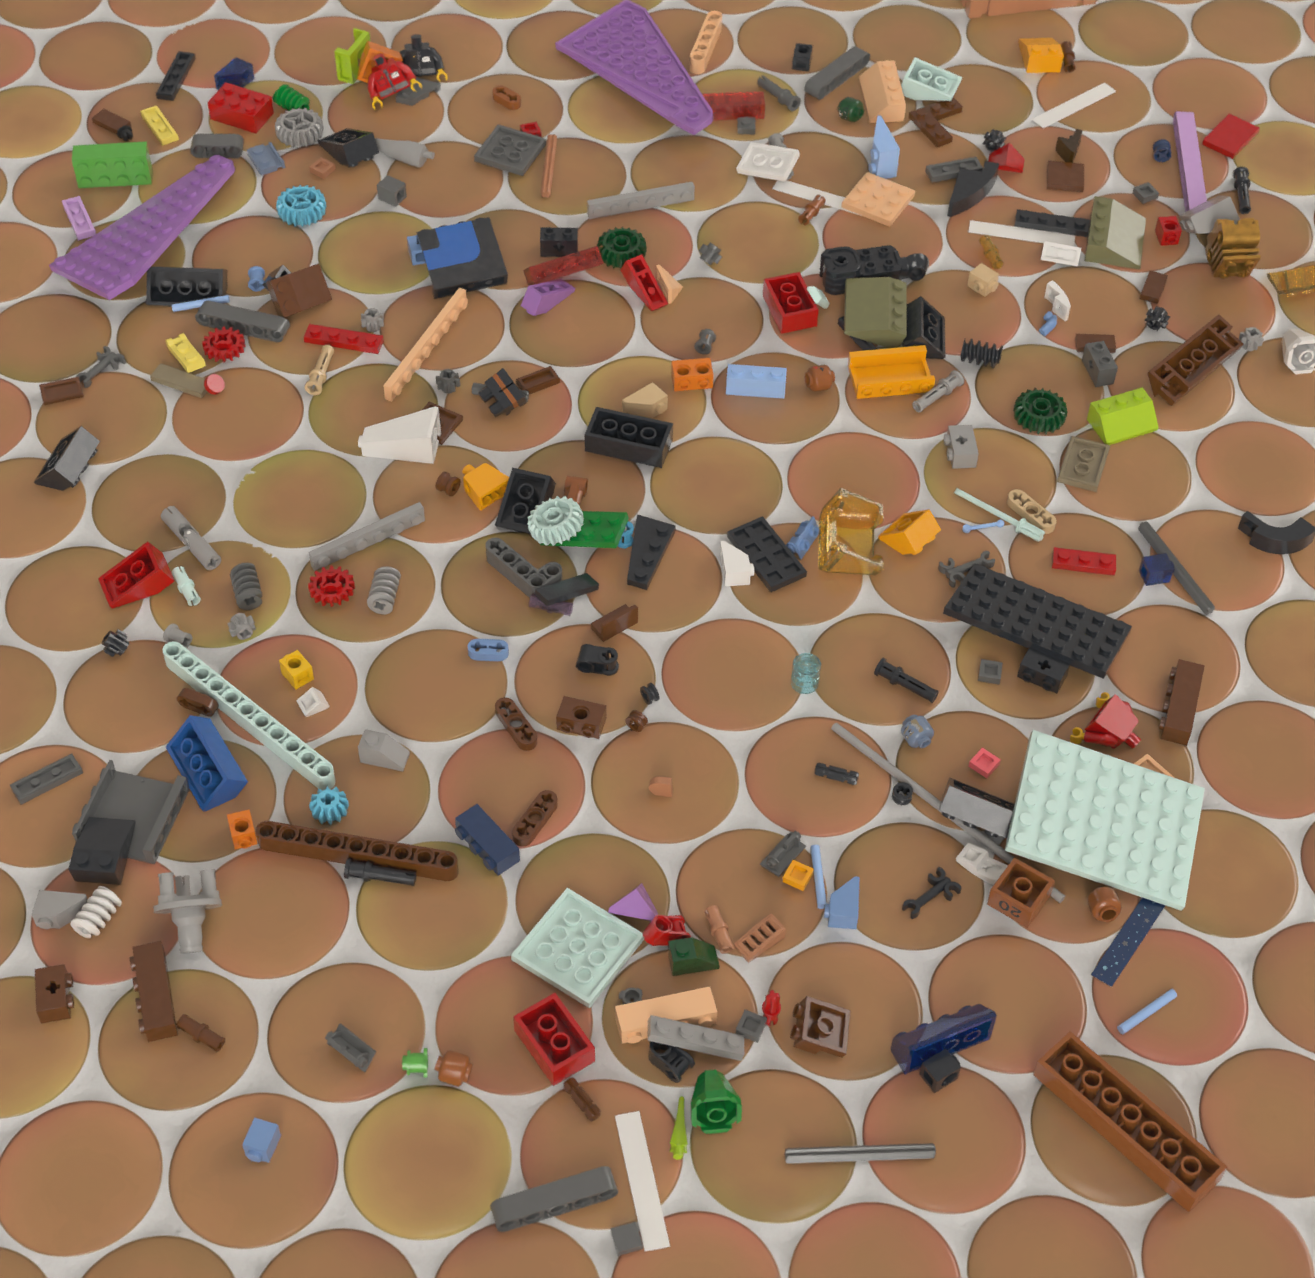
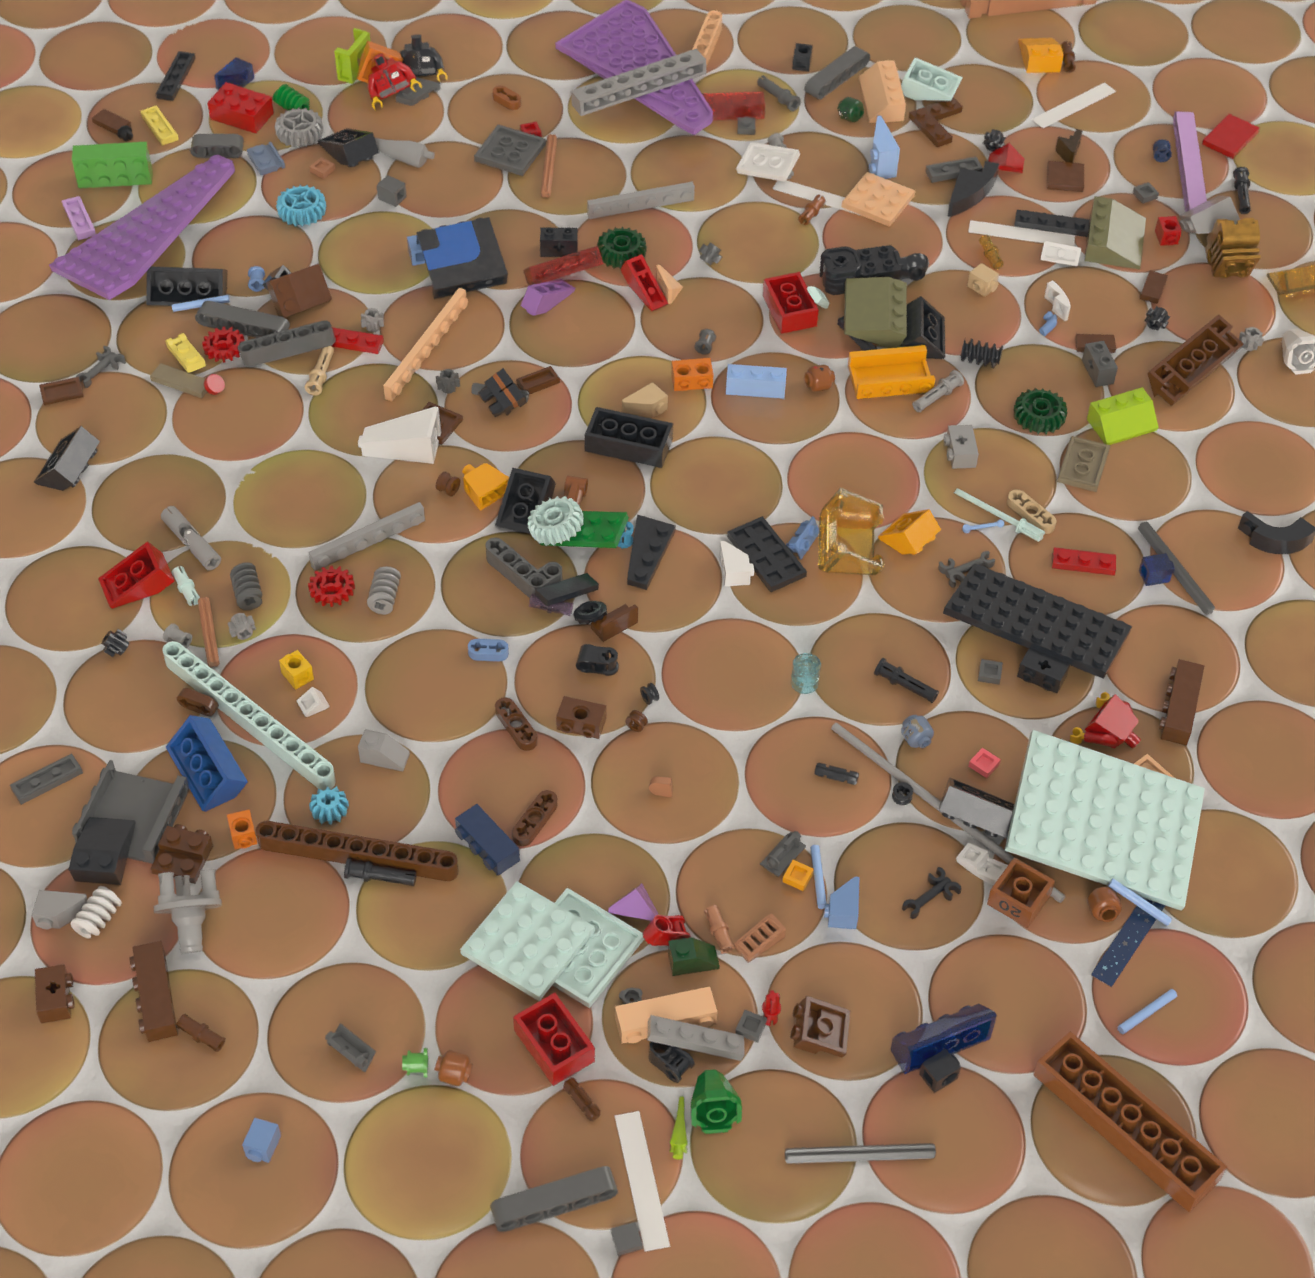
none -> reddish brown plate [150,824,213,884]
none -> nougat axle [198,597,220,668]
none -> dark grey beam [238,320,336,367]
none -> light aqua plate [460,881,595,1001]
none -> light grey brick [571,49,706,116]
none -> black gear [573,601,607,625]
none -> light blue bar [1108,878,1172,926]

